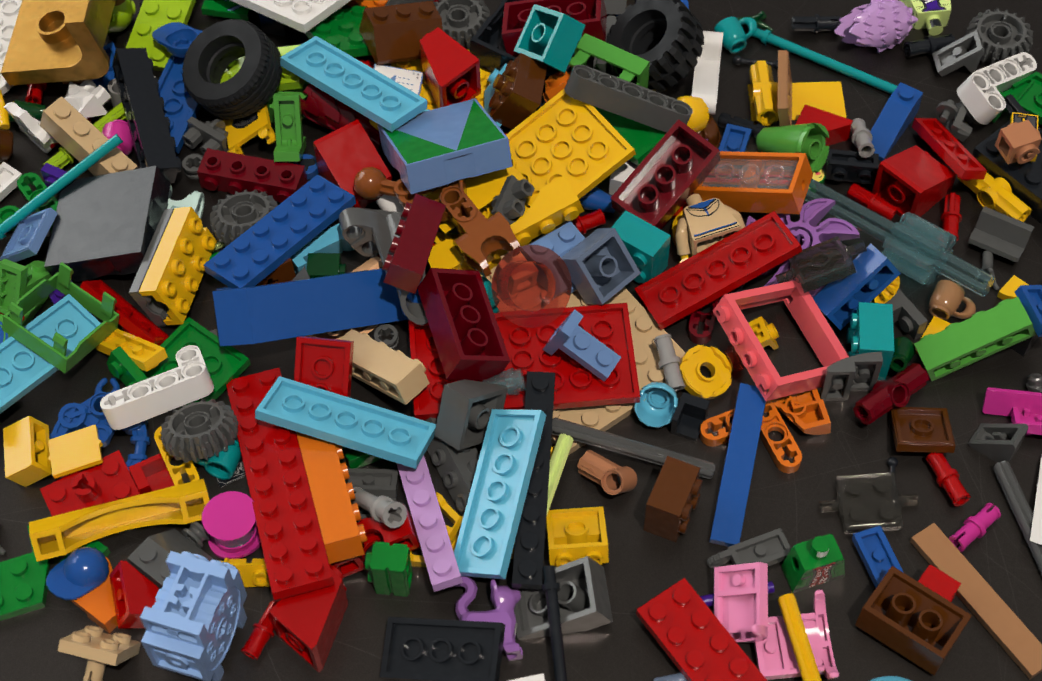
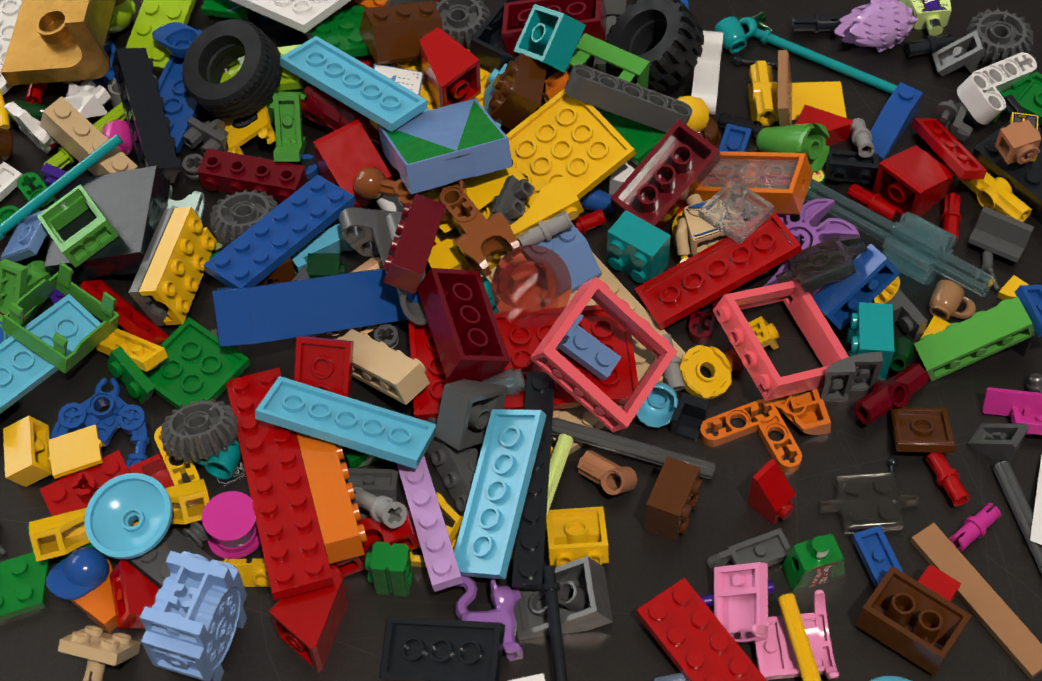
white beam [100,345,214,430] -> none
red axle [241,600,278,660] -> none
sand blue brick [559,228,641,305] -> none
blue tile [709,383,768,547] -> none
none -> bright green window [37,184,119,268]
none -> medium azure dish [84,473,173,559]
none -> light grey pin [517,211,573,251]
none -> coral window [530,277,678,432]
none -> clear plate [698,178,775,244]
none -> red slope [747,459,795,525]

